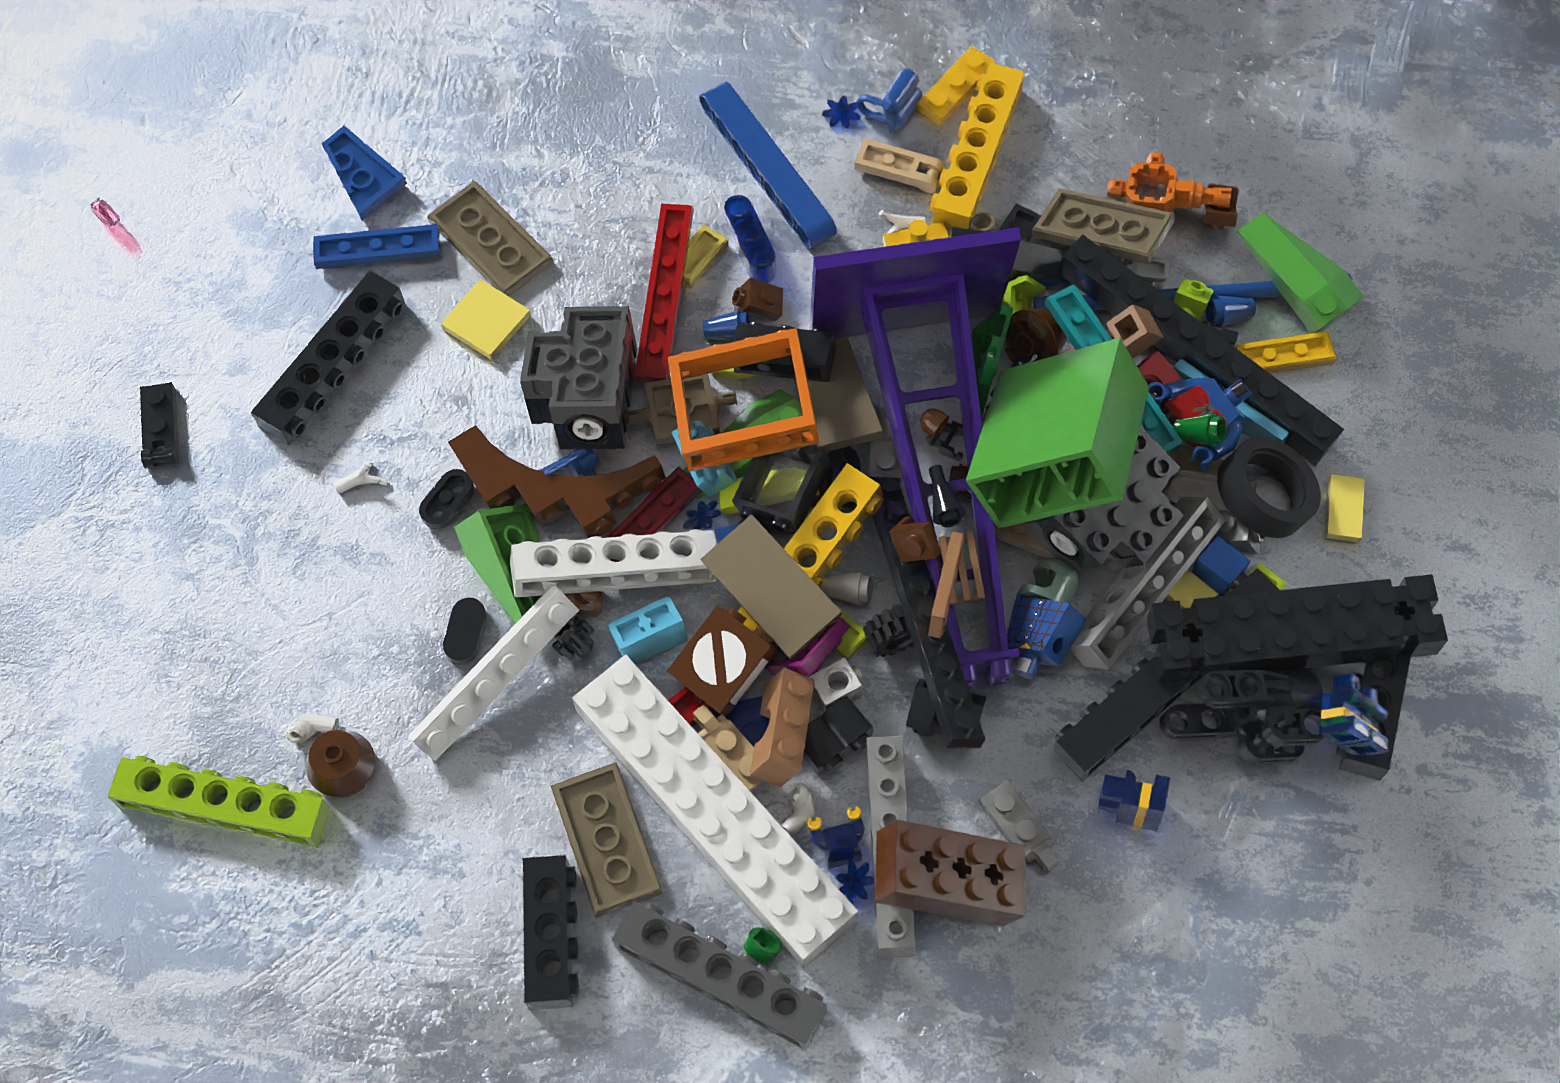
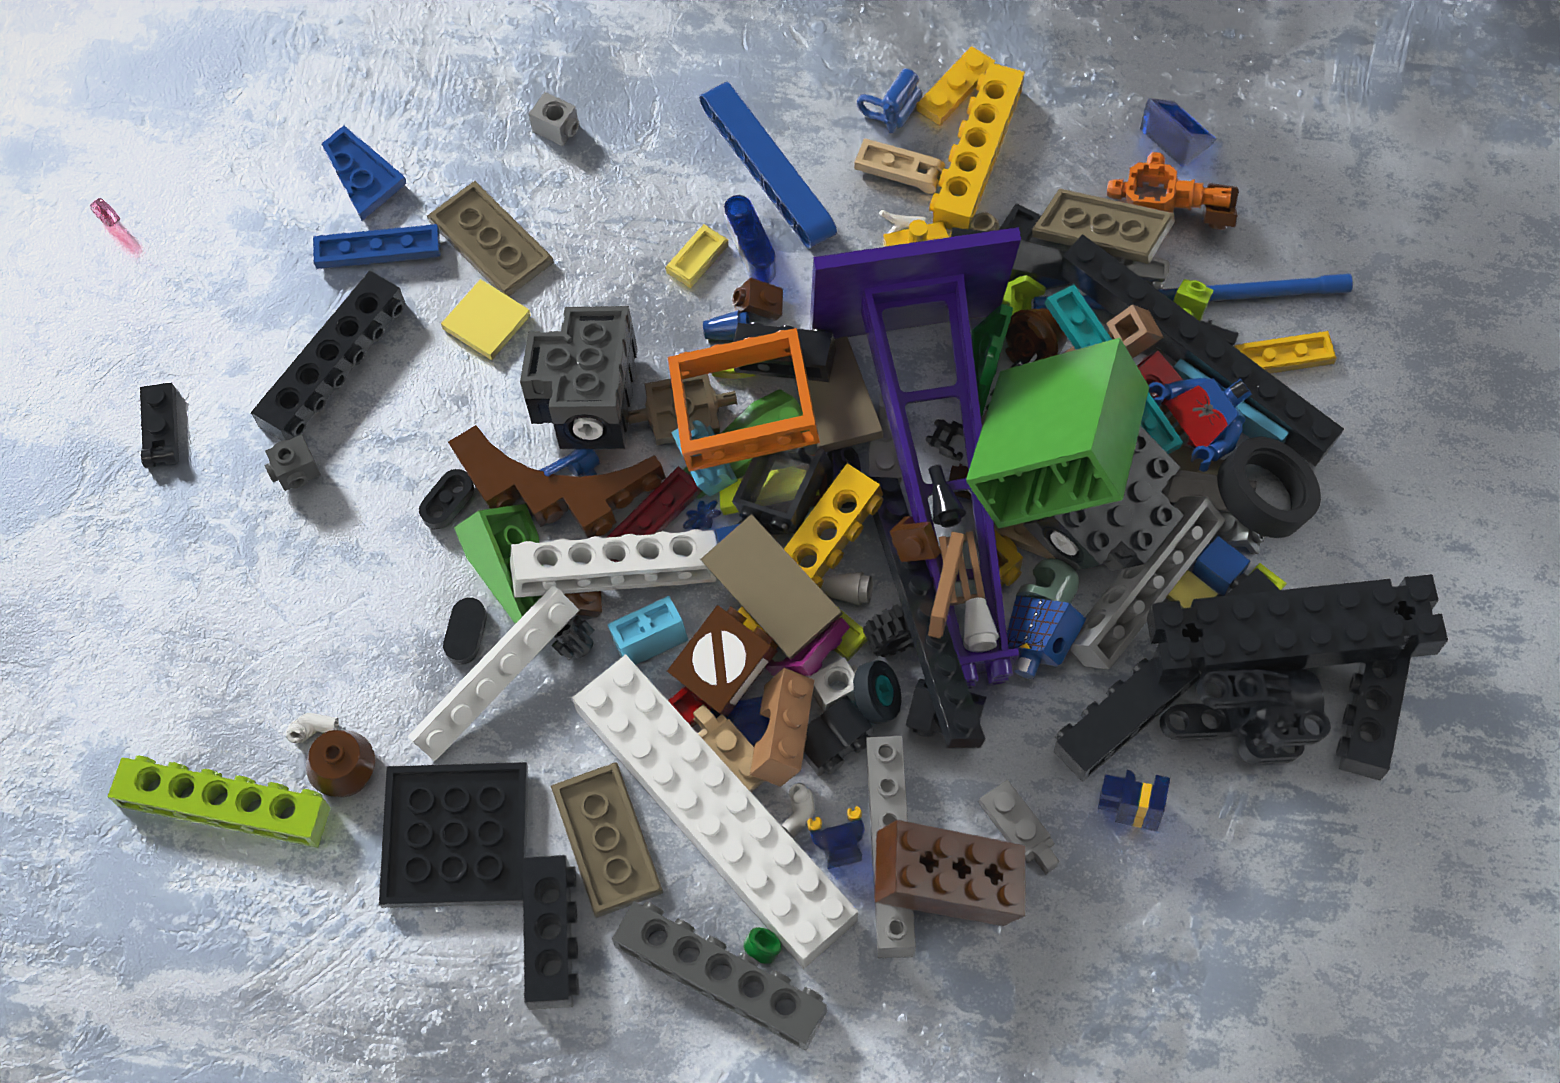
white bar [333,461,388,494] -> none
red plate [634,203,694,382] -> none
clear blue plant [822,96,861,129] -> none
clear blue plant [836,861,875,905] -> none
reddish brown hinge [920,408,949,438] -> none
green cone [1173,413,1227,447] -> none
blue cone [1205,295,1256,327] -> none
bright green wedge [1237,212,1364,333] -> none
hips [1320,674,1388,757] -> none
light yellow tile [1325,474,1365,543] -> none
none -> dark grey brick [264,434,321,491]
none -> black plate [379,762,528,908]
none -> light grey brick [528,92,579,146]
none -> black bush [853,660,902,724]
none -> white cone [964,598,999,652]
none -> yellow bracket [994,530,1023,587]
none -> clear blue slope [1140,98,1217,167]

